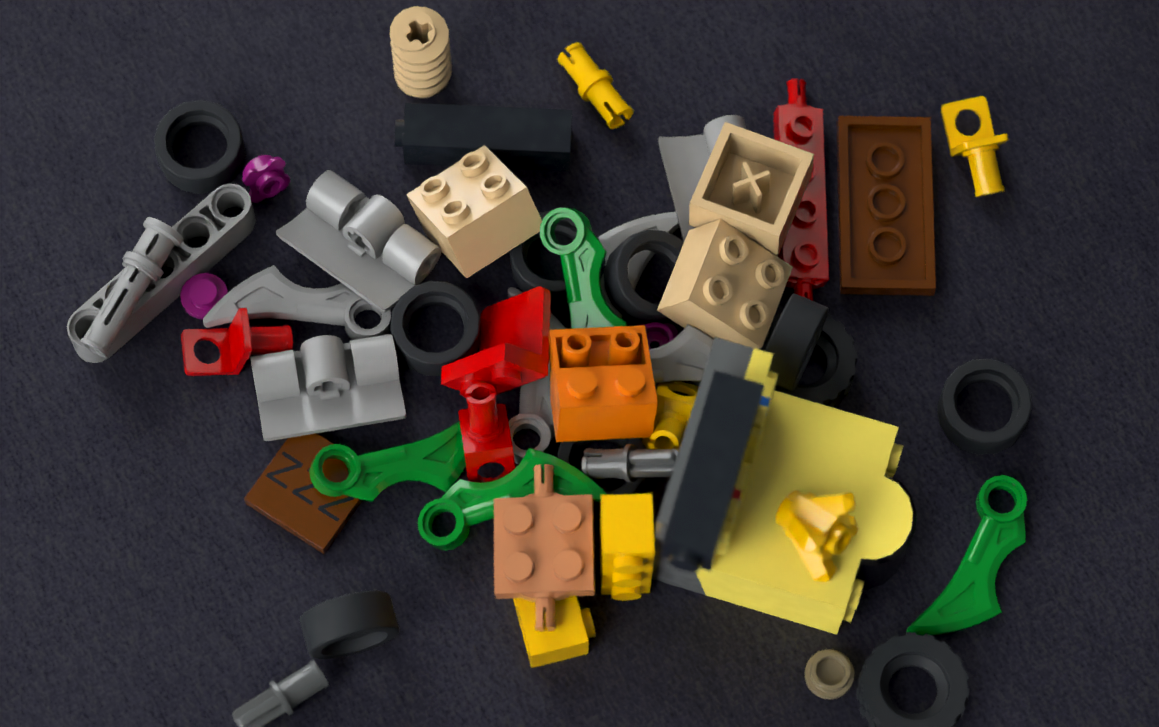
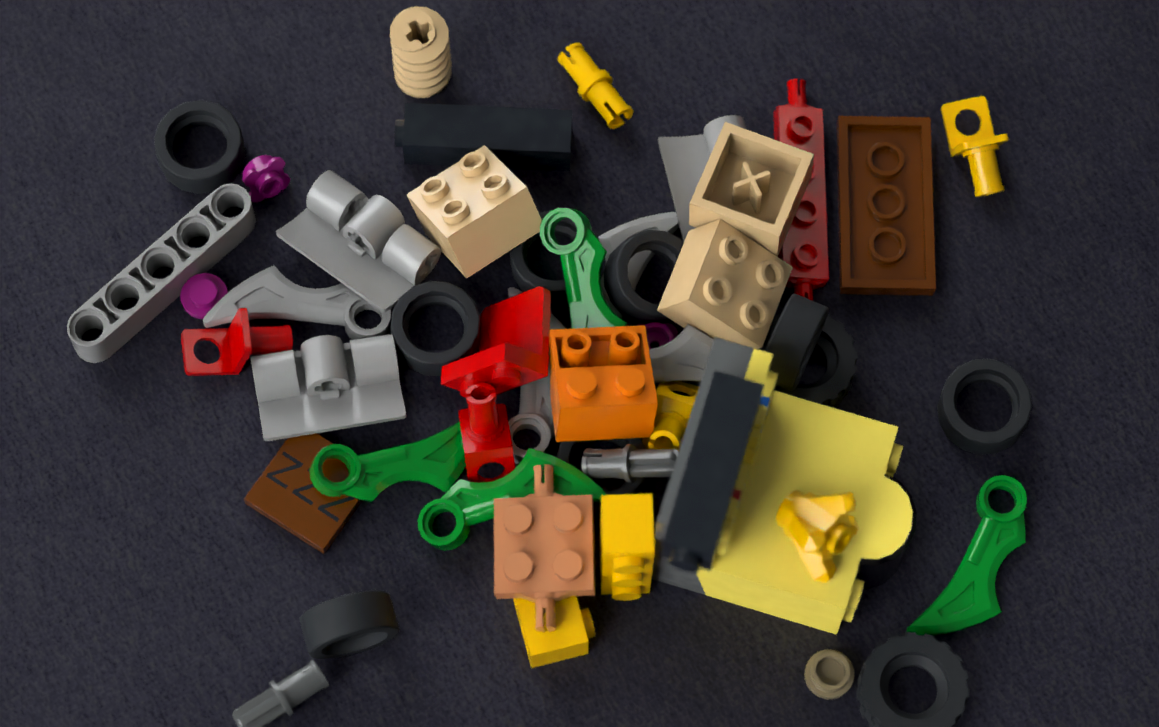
light grey pin [80,217,184,358] -> none

